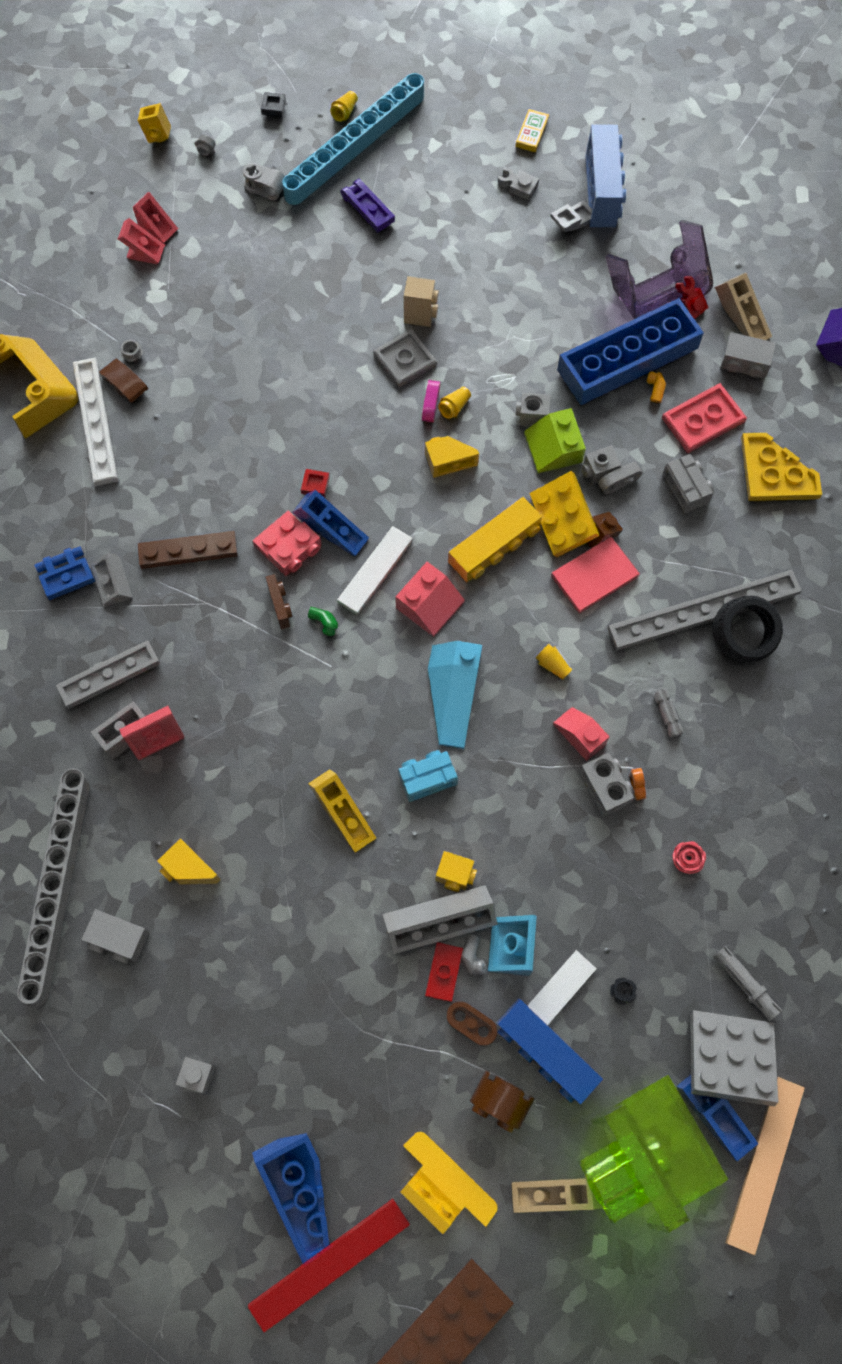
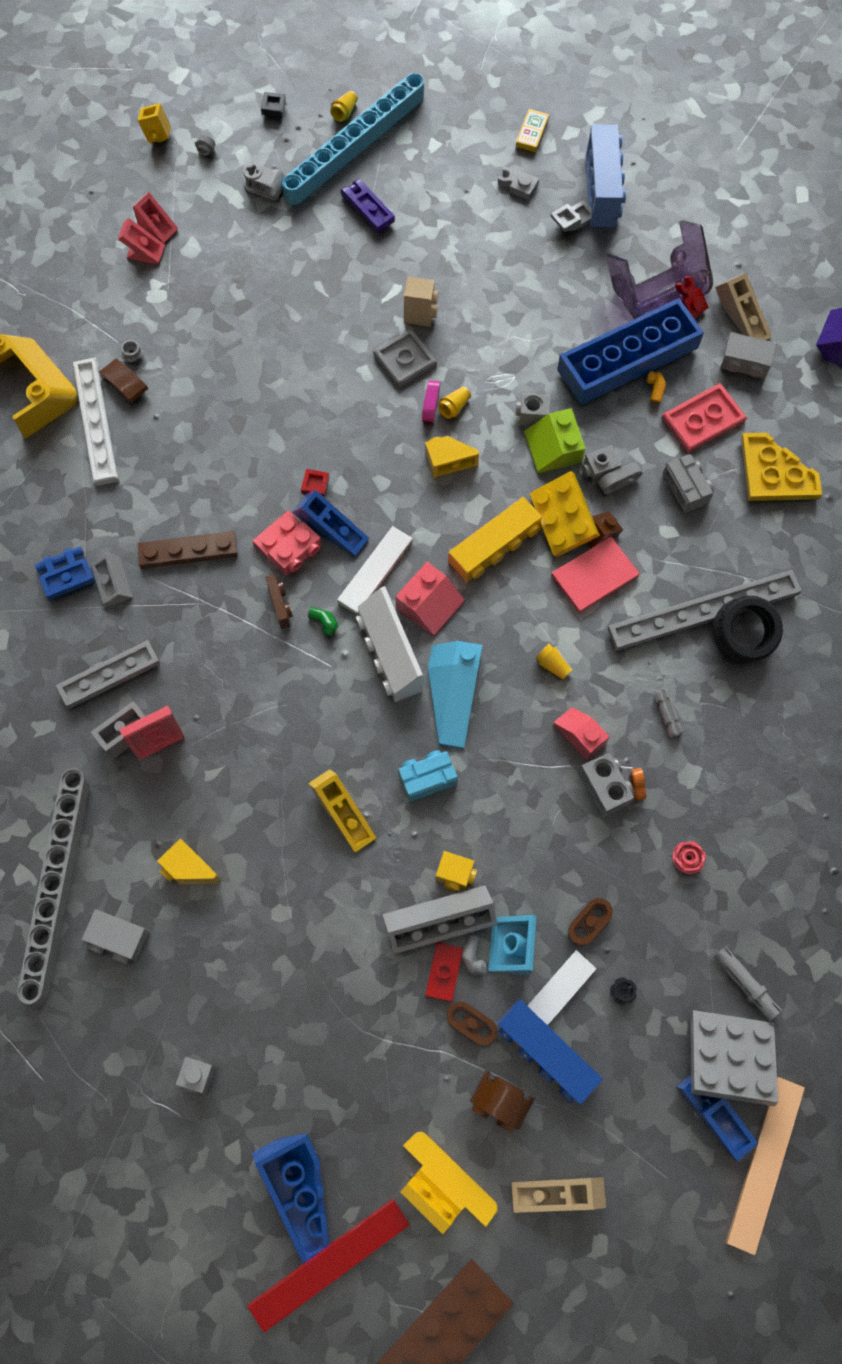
clear neon green piece [578,1075,729,1233] -> none
none -> white slope [355,586,423,702]
none -> reddish brown plate [568,898,613,946]

